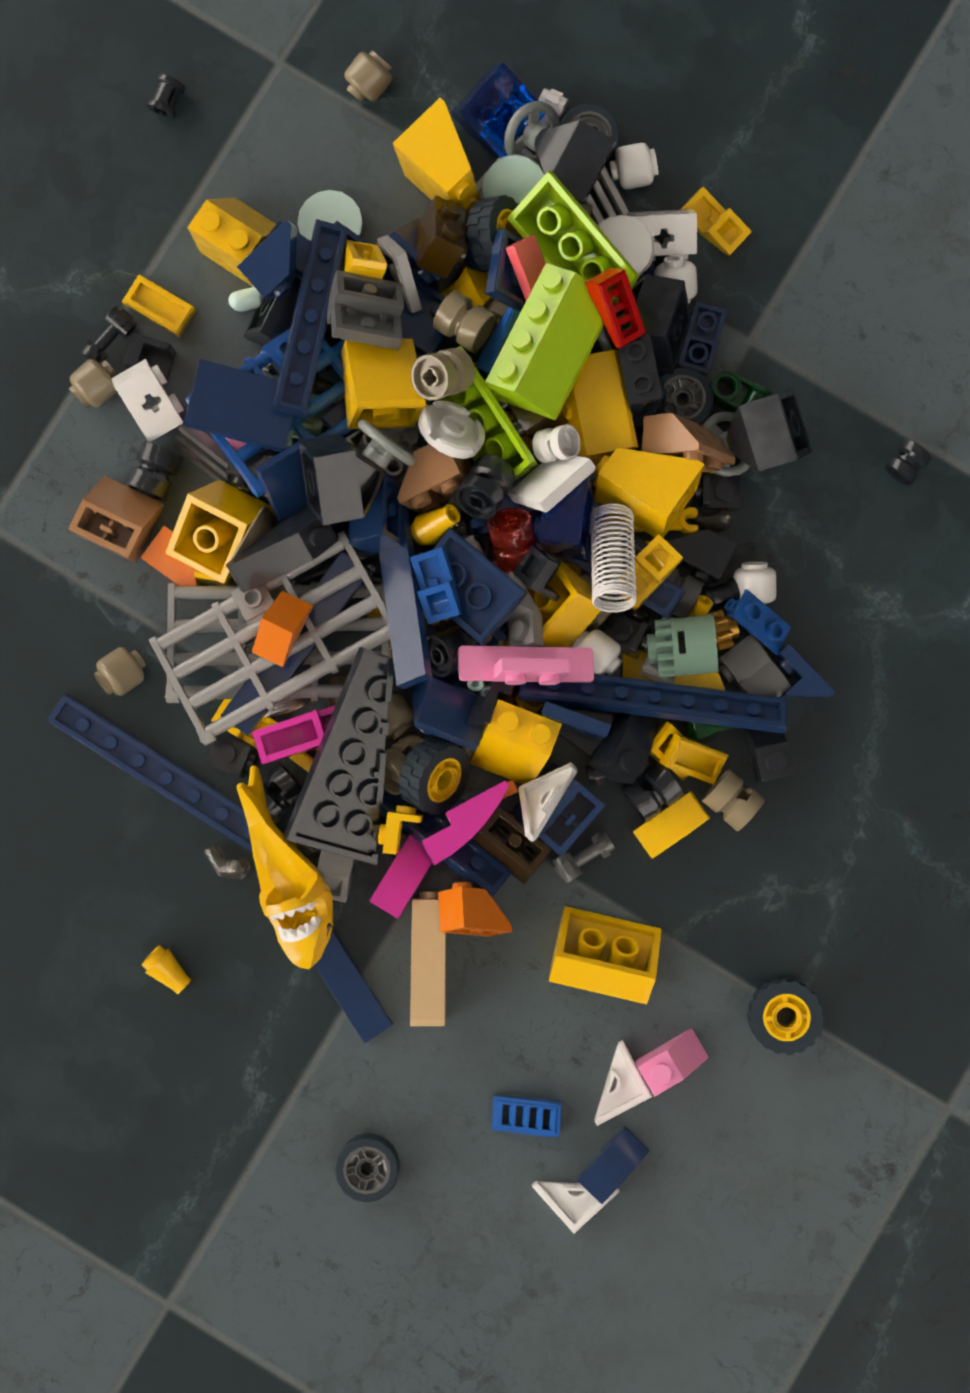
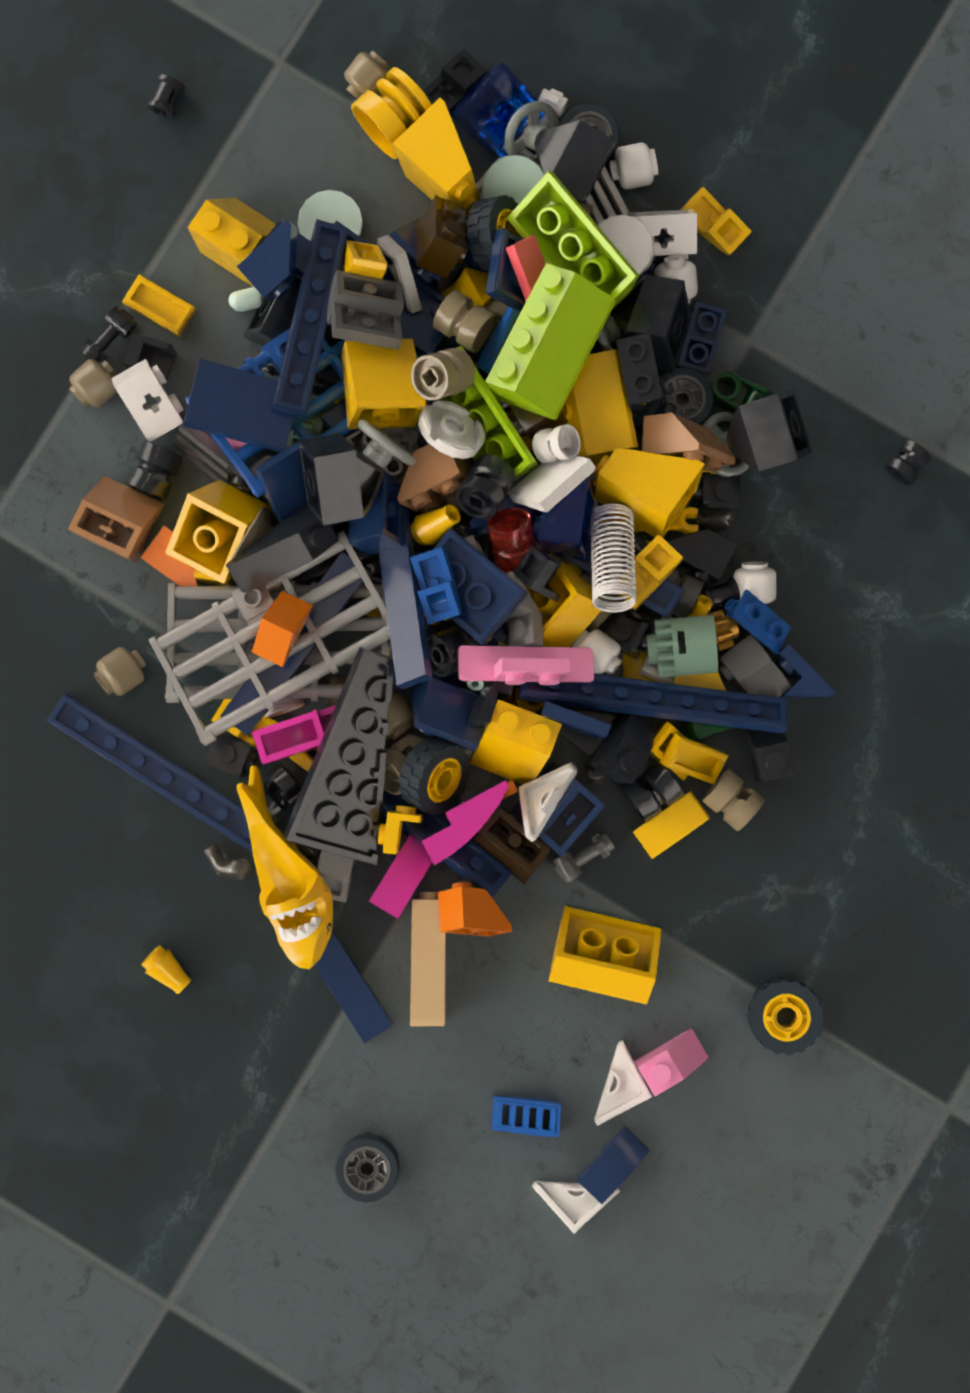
red slope [585,268,646,348] -> none
none -> yellow wheel [351,67,432,160]
none -> black slope [423,49,487,114]

